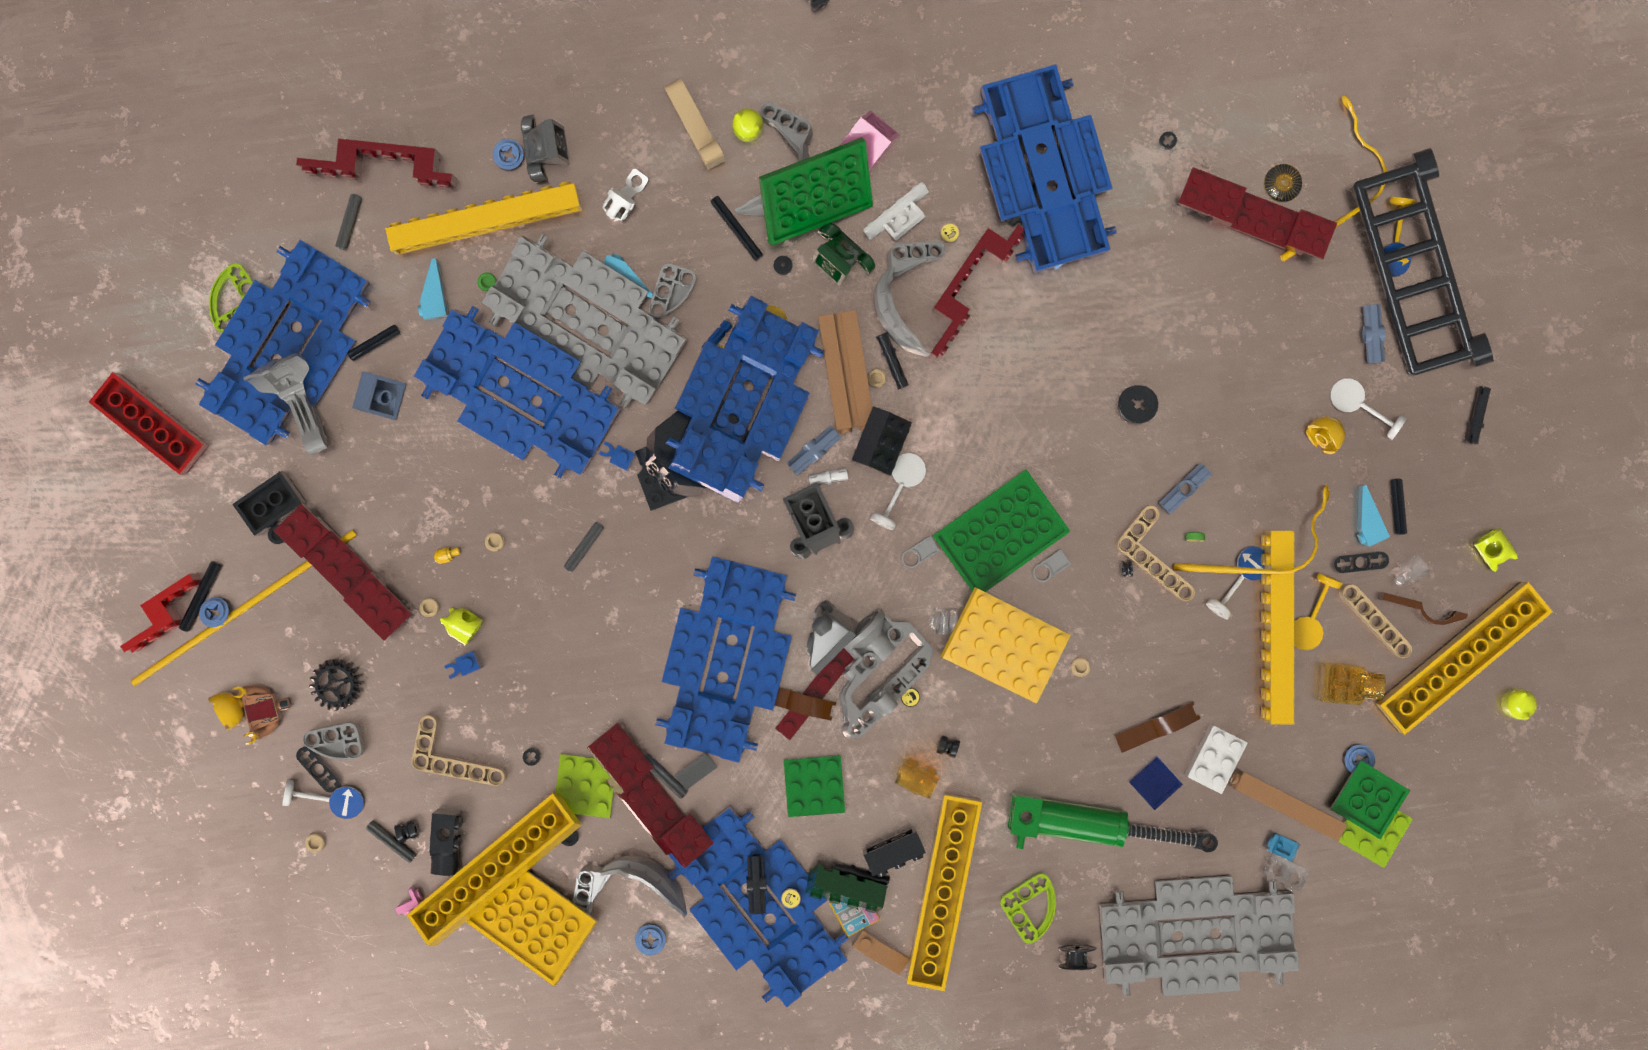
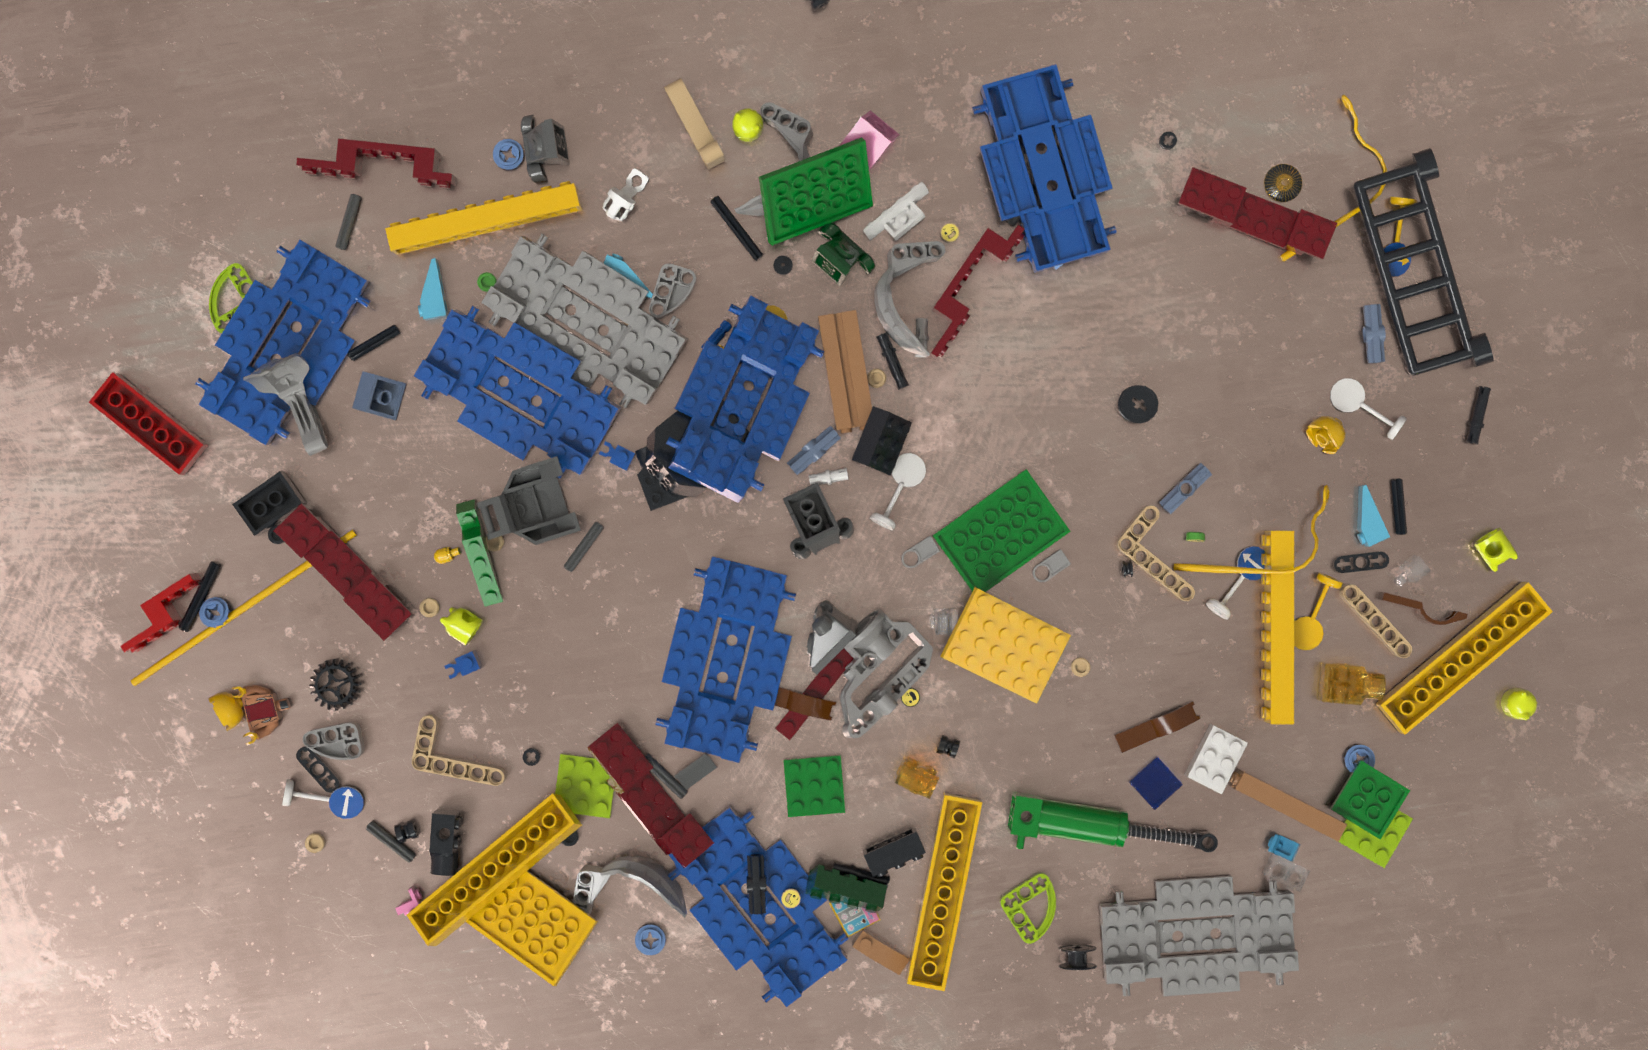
none -> arch [456,499,503,607]
none -> dark grey piece [477,456,581,545]
none -> white pin [915,318,929,357]

